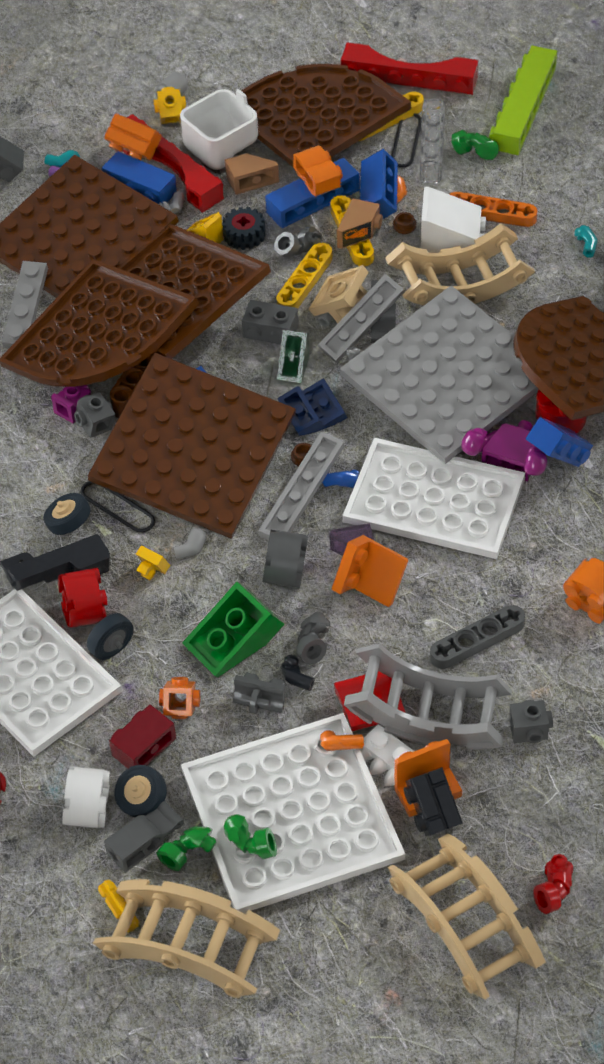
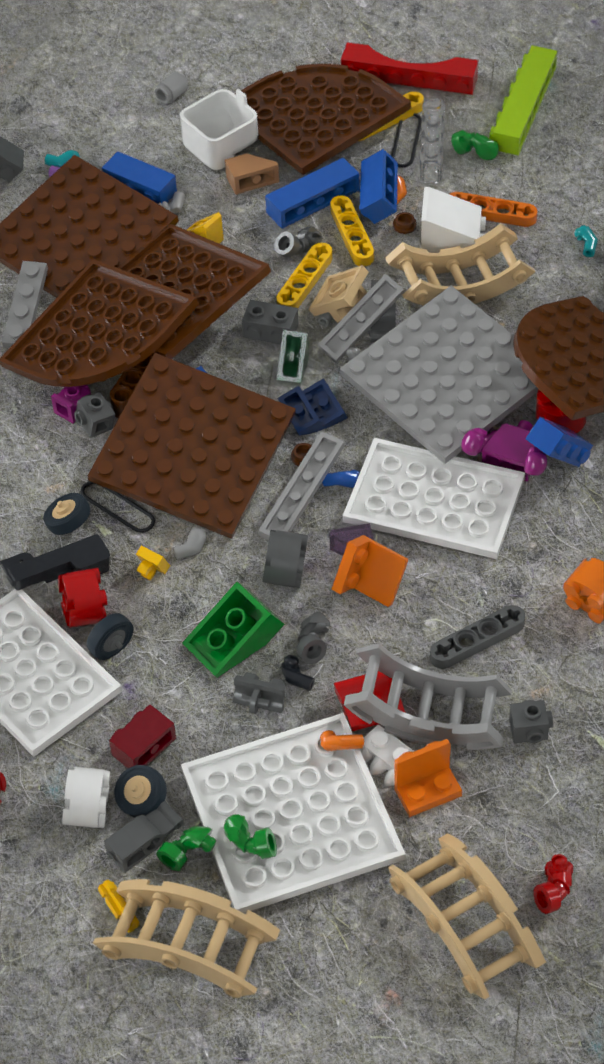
orange brick [104,113,161,161] -> none
red arch [122,114,224,213] -> none
yellow brick [153,87,186,124] -> none
orange brick [159,677,200,719] -> none
black wheel [222,207,266,250] -> none
orange brick [293,145,343,196] -> none
medium nougat slope [337,198,383,249] -> none
black brick [404,767,463,837] -> none

